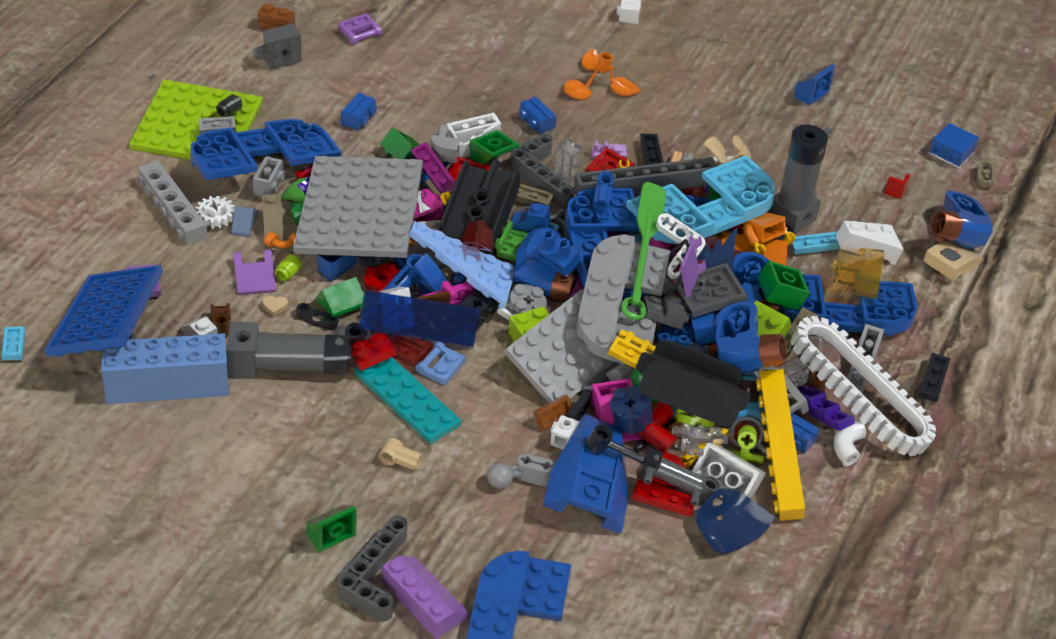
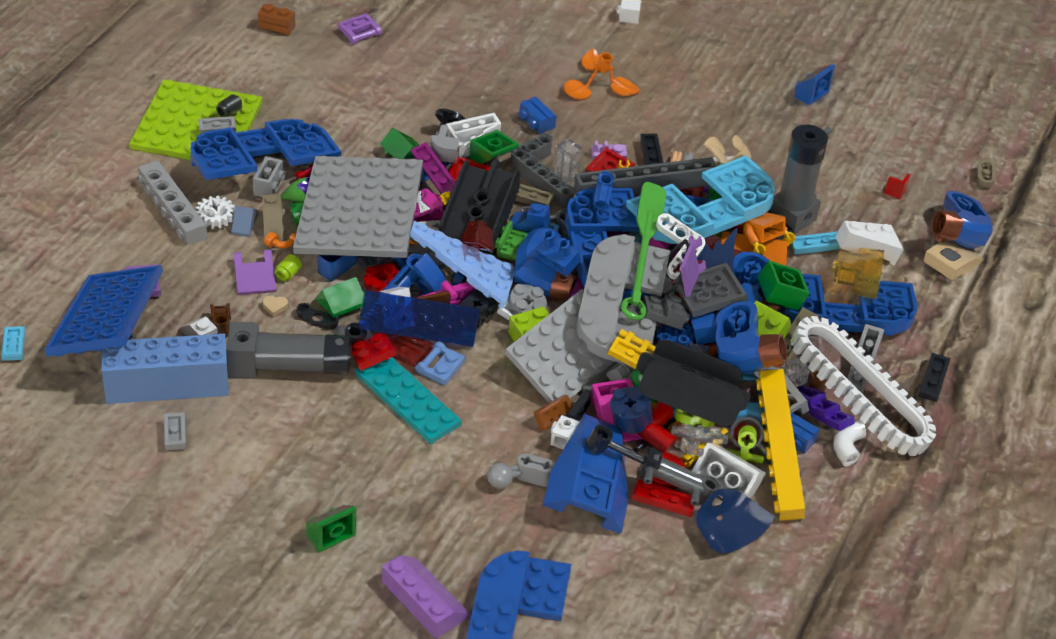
dark grey hinge [253,24,302,70] -> none
dark grey beam [337,515,408,622] -> none
blue brick [341,93,377,131] -> none
tan piece [378,438,423,470] -> none
blue piece [929,123,979,168] -> none
none -> light grey plate [164,412,186,450]
none -> black dish [435,109,466,126]

